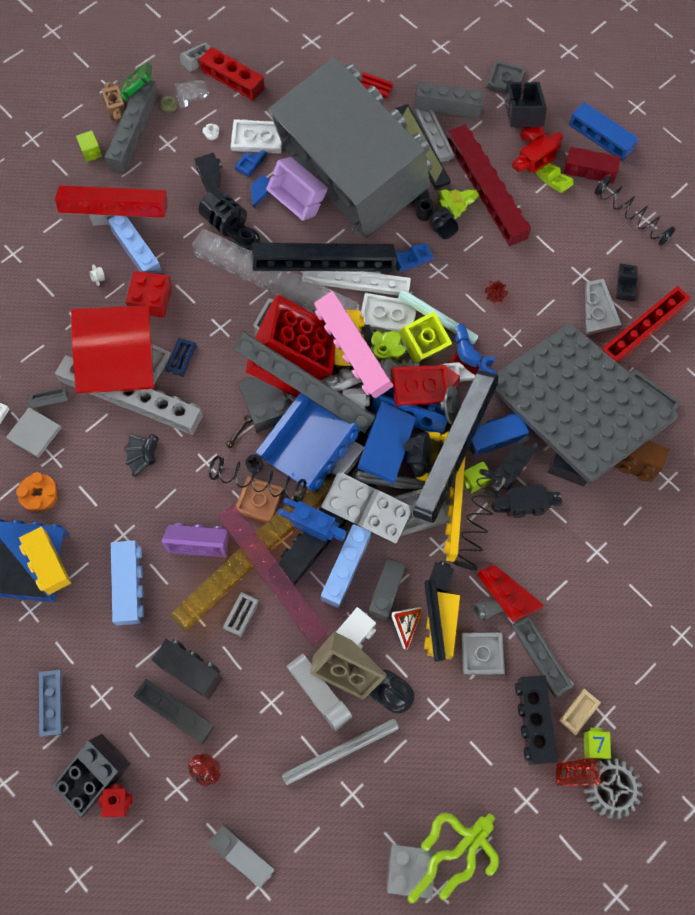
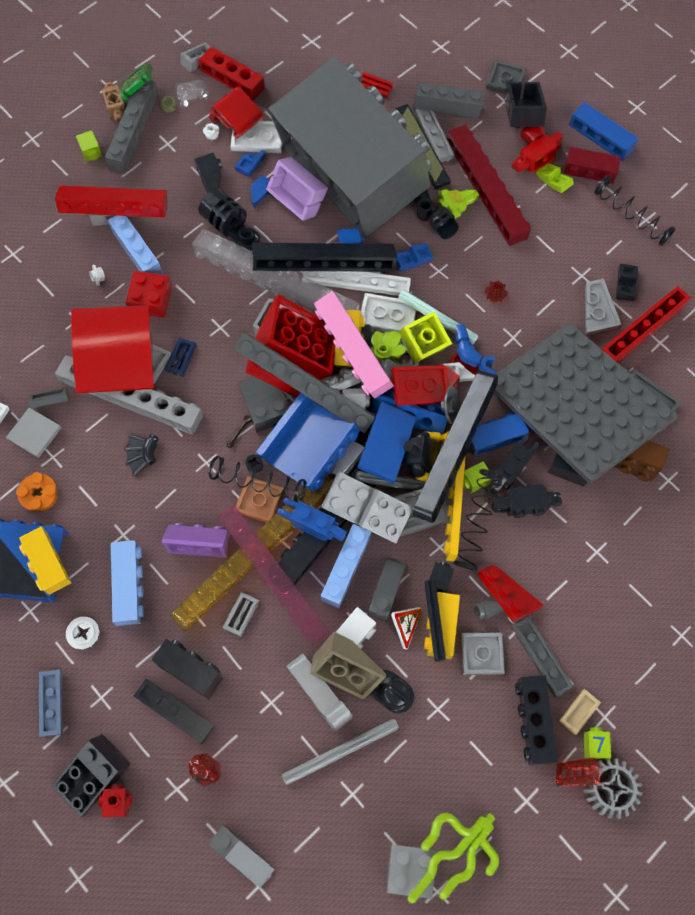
none -> white gear [66,616,100,650]
none -> red piece [209,86,264,139]
none -> blue brick [338,228,364,244]

